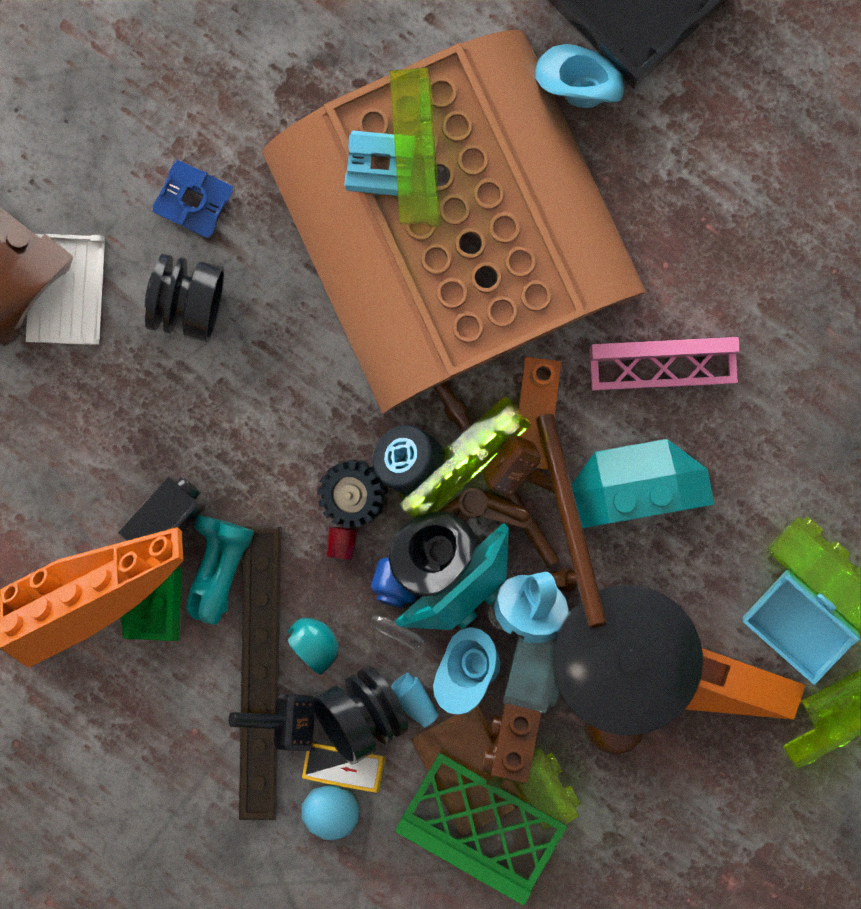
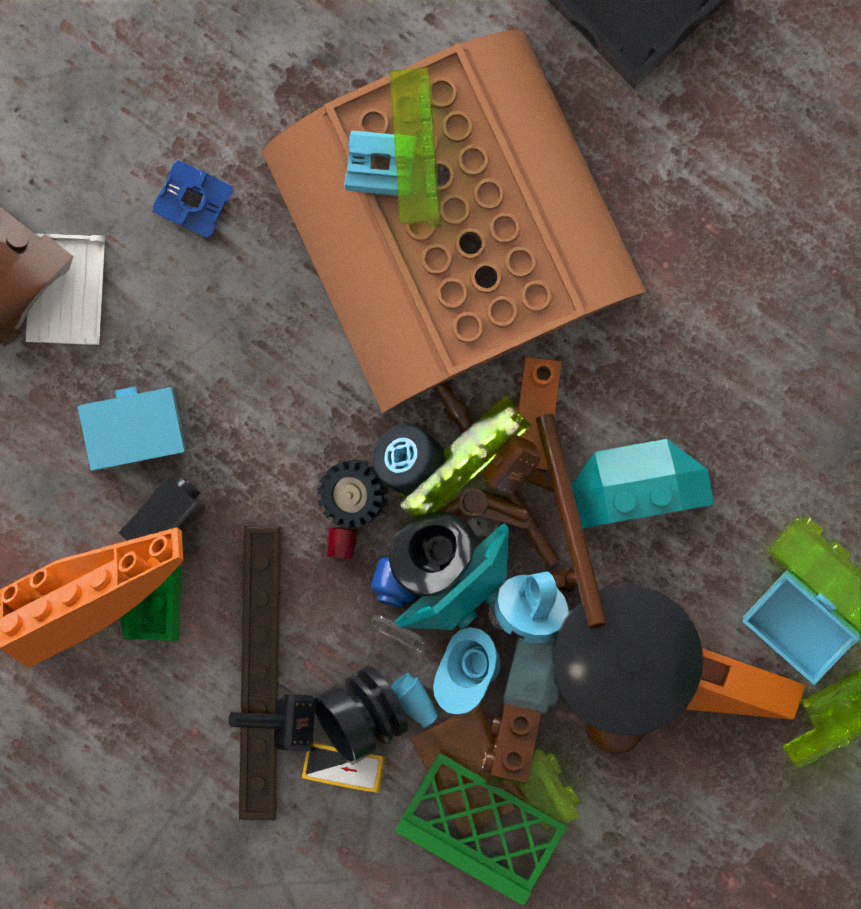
black wheel [145,253,224,342] -> none
teal piece [186,515,254,625] -> none
teal hair [287,617,339,675] -> none
medium azure hair [301,784,360,840] -> none
medium azure hat [535,44,624,108] -> none
bright pink fence [589,337,740,391] -> none
none -> medium azure container [77,386,186,471]

